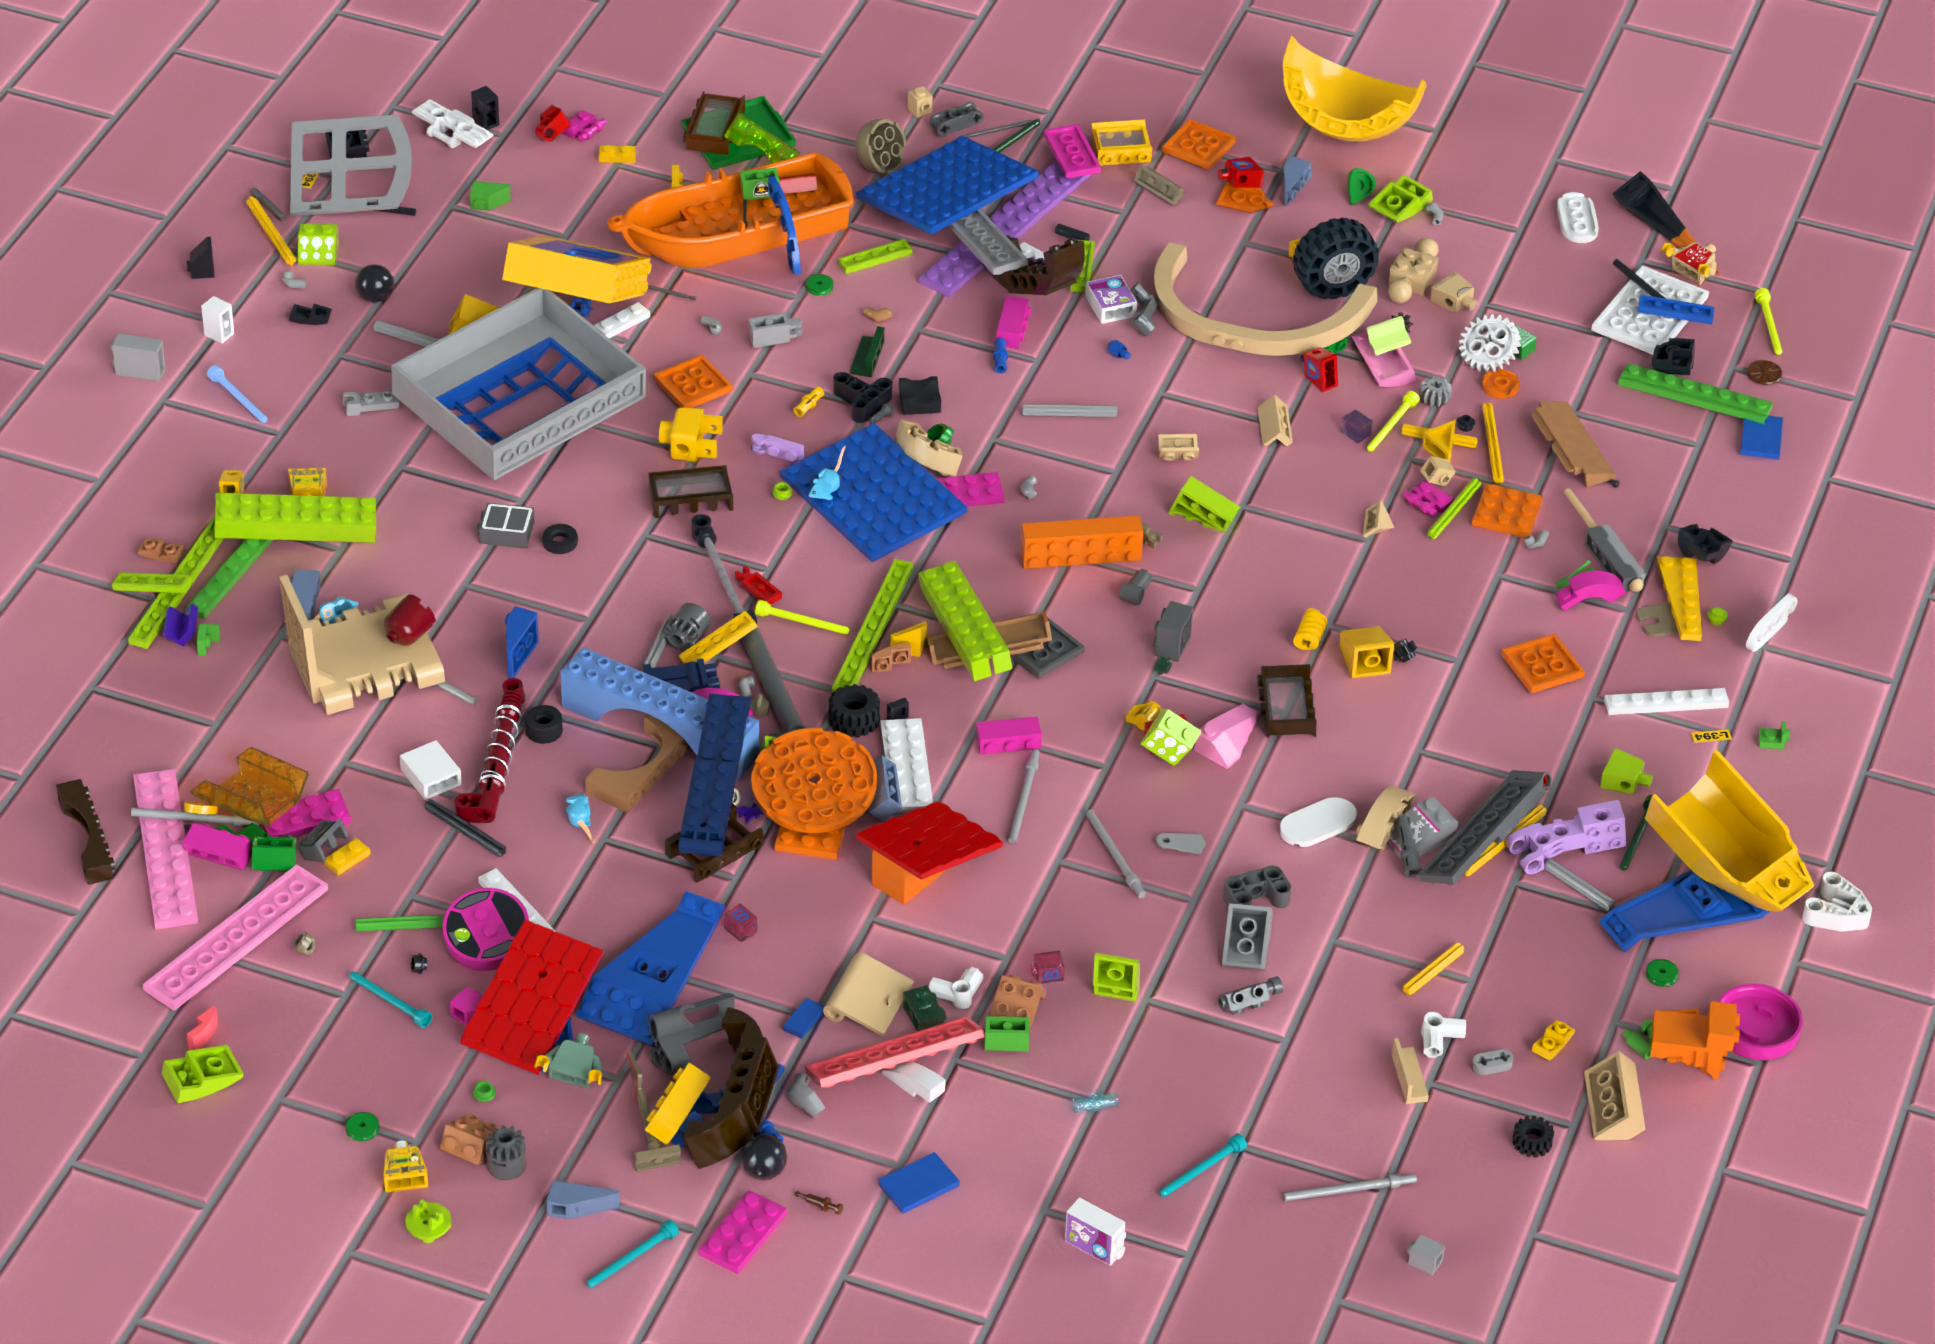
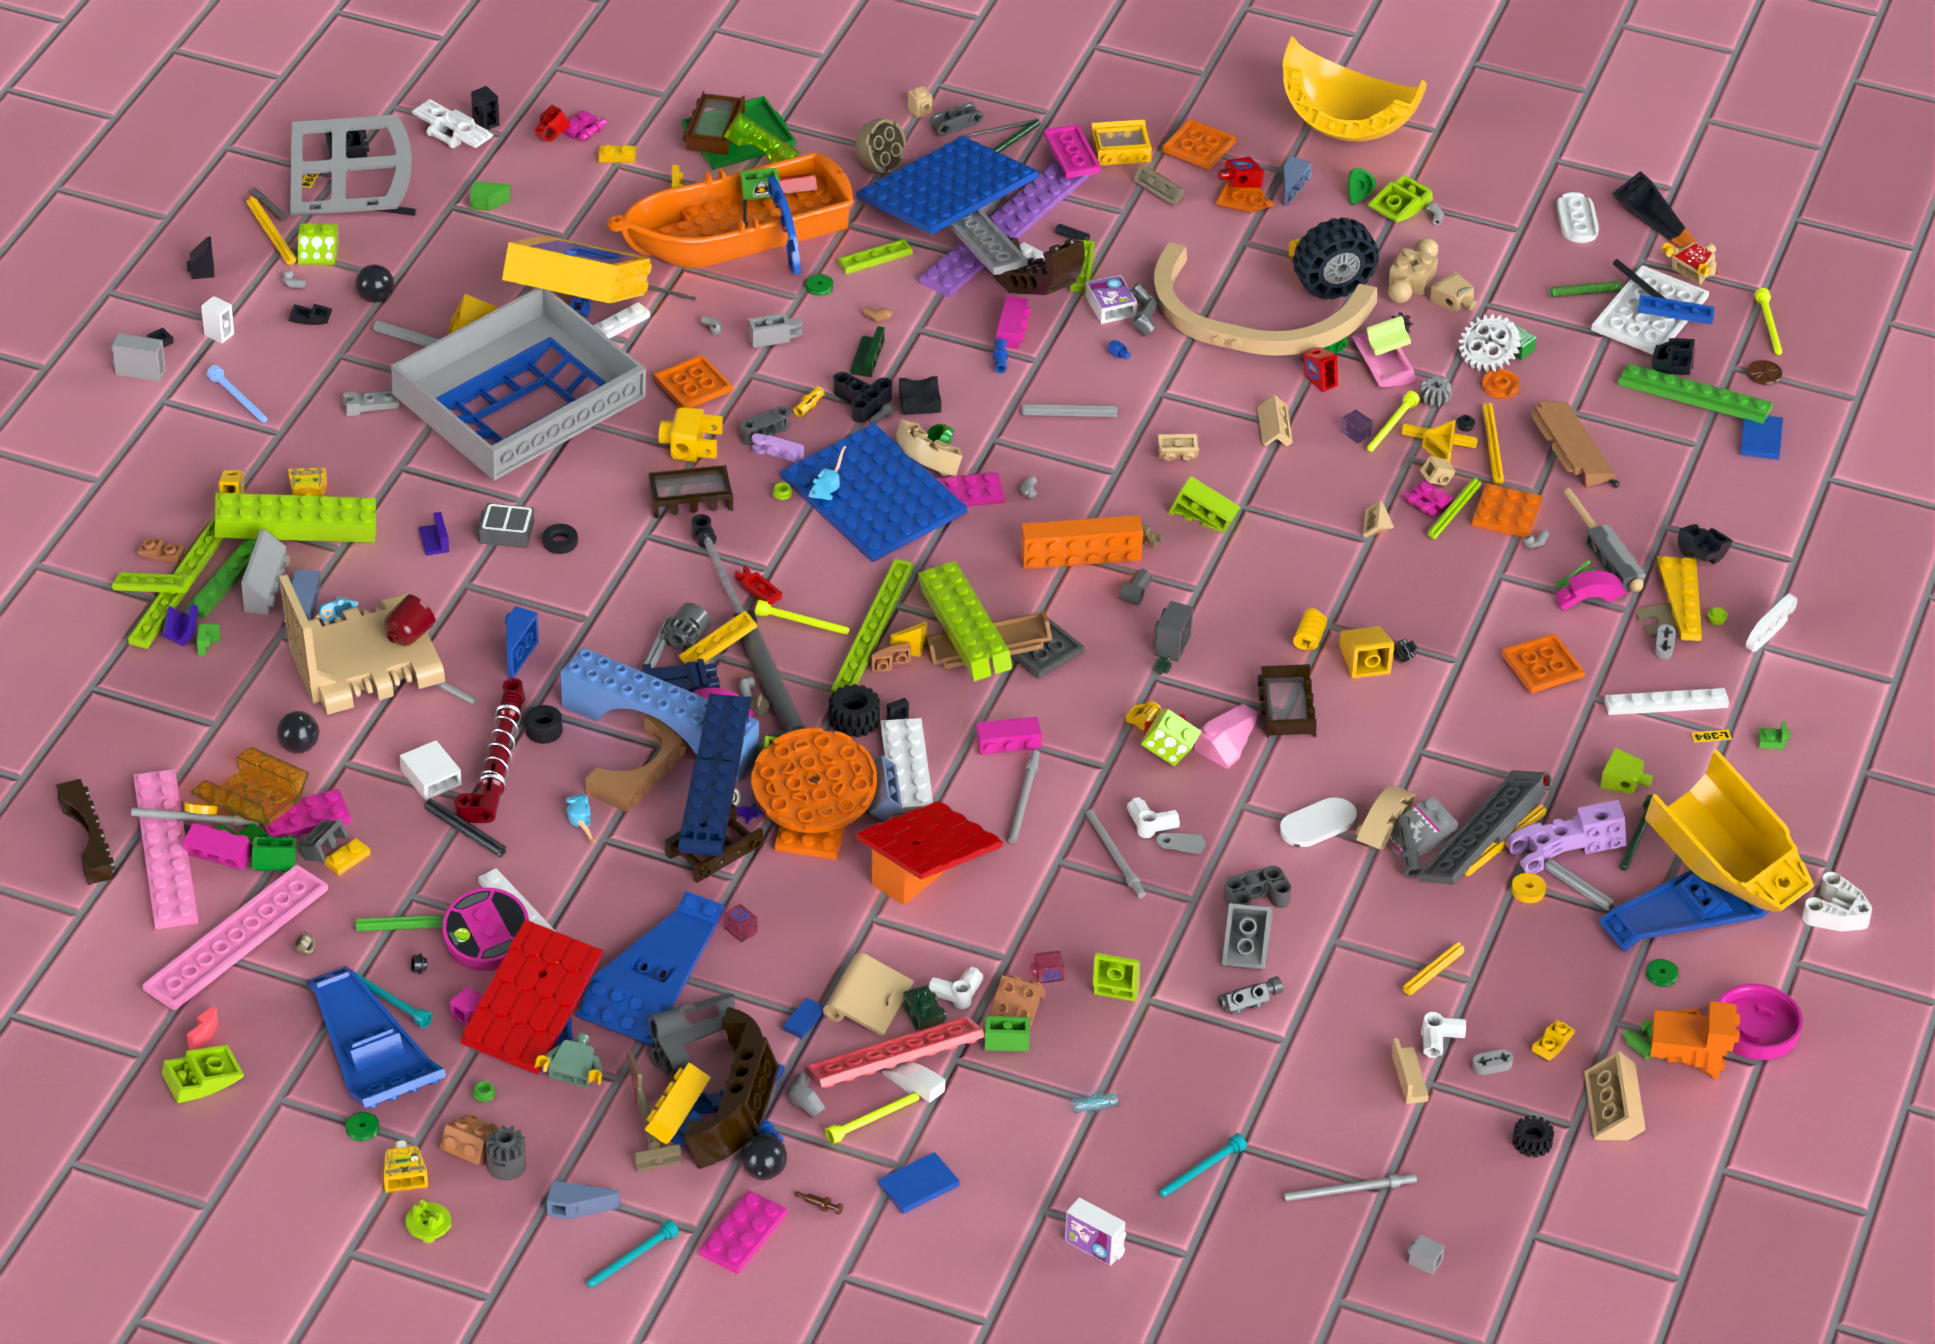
none -> black plate [147,327,174,348]
none -> light grey slope [241,529,290,615]
none -> black piece [276,711,320,753]
none -> blue wing [306,966,447,1108]
none -> dark purple panel [419,512,449,556]
none -> dark grey piece [740,406,790,445]
none -> neon yellow piece [825,1093,920,1145]
none -> white piece [1127,797,1180,838]
none -> yellow piece [1511,873,1546,903]
none -> bright green piece [1549,281,1621,297]
none -> light grey beam [1654,624,1676,660]

